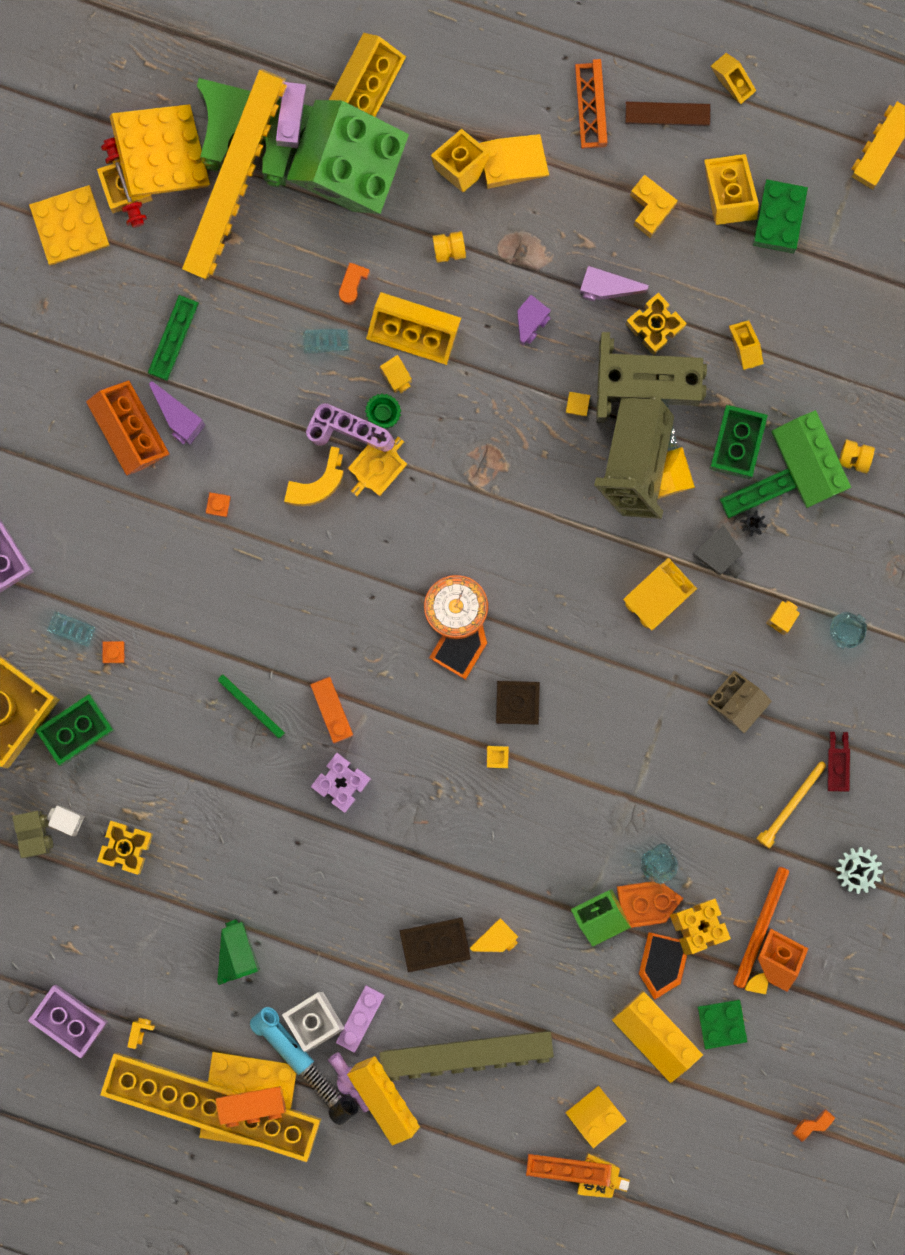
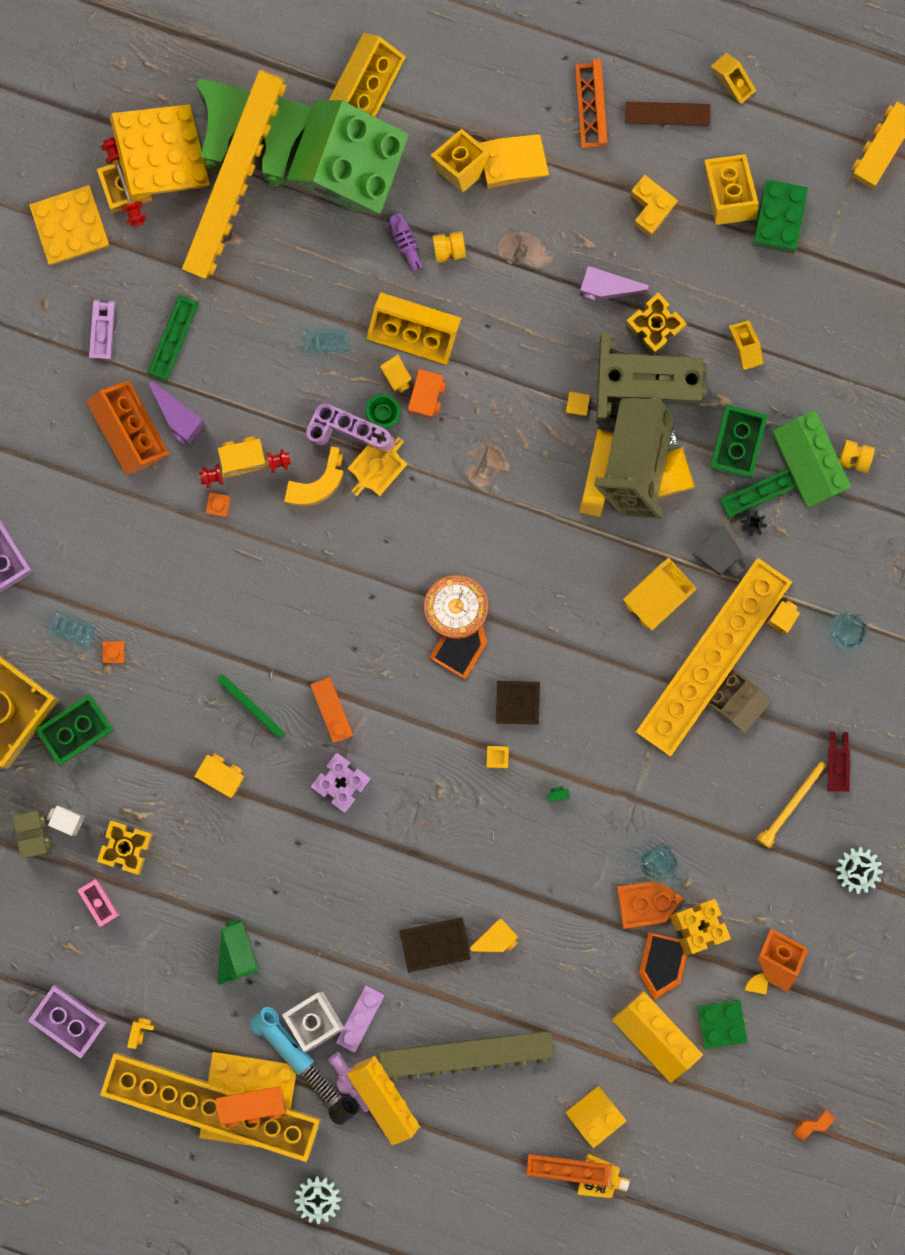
lavender slope [276,82,306,148] -> none
orange leg [339,263,370,305] -> none
medium lavender slope [517,295,551,346] -> none
bright green slope [571,889,631,946] -> none
orange axle [733,867,789,988] -> none
none -> bright pink brick [77,879,120,927]
none -> lavender plate [89,300,116,360]
none -> yellow brick [194,753,246,799]
none -> yellow brick [199,436,291,488]
none -> light aqua gear [294,1176,342,1224]
none -> medium lavender hinge [388,213,424,272]
none -> orange brick [408,369,447,419]
none -> green plate [547,786,570,802]
none -> yellow beam [579,429,614,517]
none -> yellow plate [636,558,792,757]

